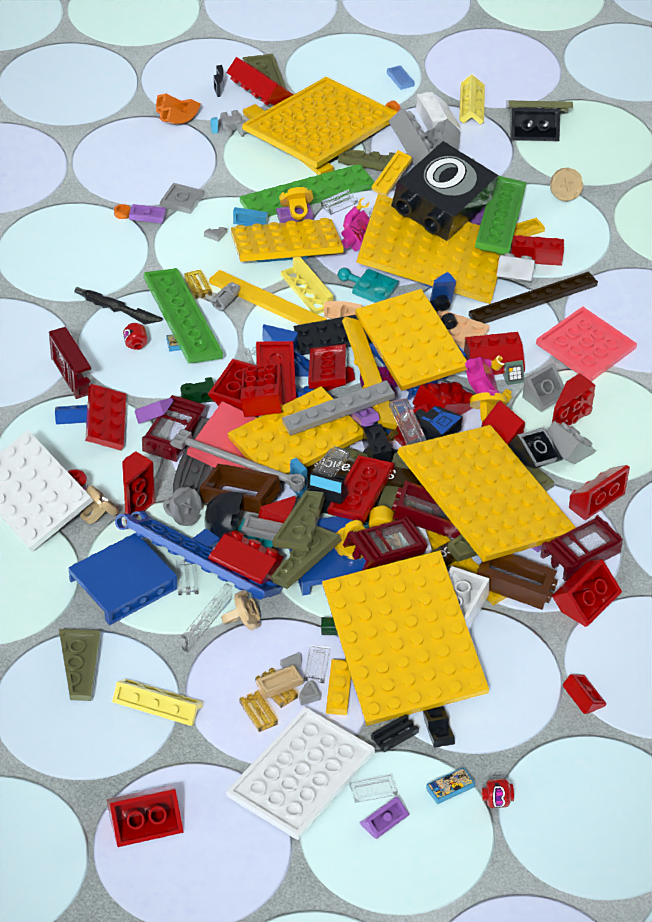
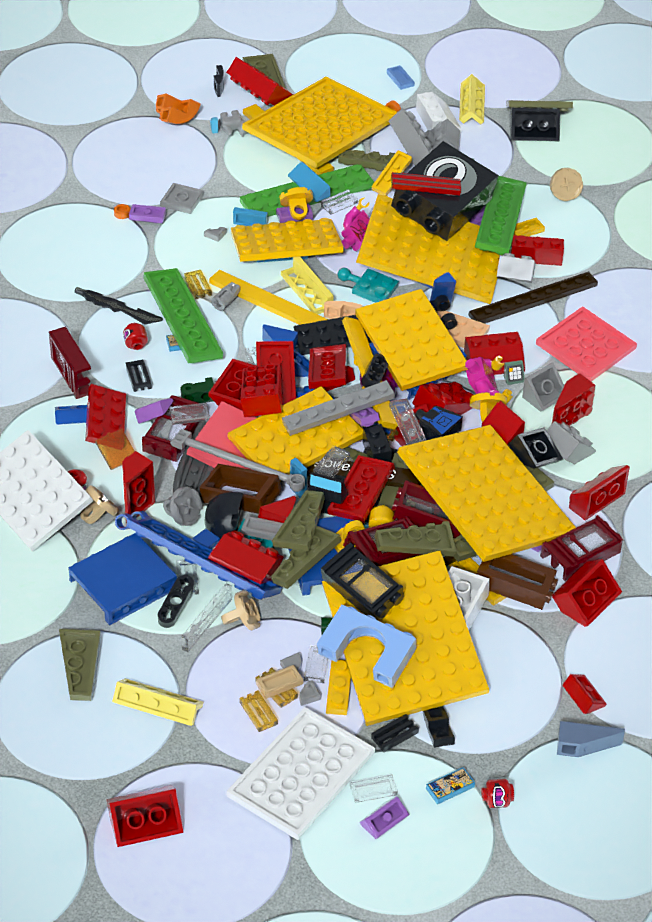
none -> clear orange piece [95,429,134,470]
none -> black tile [125,359,152,392]
none -> black beam [158,575,194,628]
none -> clear tile [169,403,210,425]
none -> dark azure slope [288,162,330,202]
none -> light blue arch [317,605,416,688]
none -> black door [321,543,404,620]
none -> black beam [361,353,388,388]
none -> olive wing [374,521,457,557]
none -> red tile [391,172,461,196]
none -> sand blue slope [557,721,625,757]

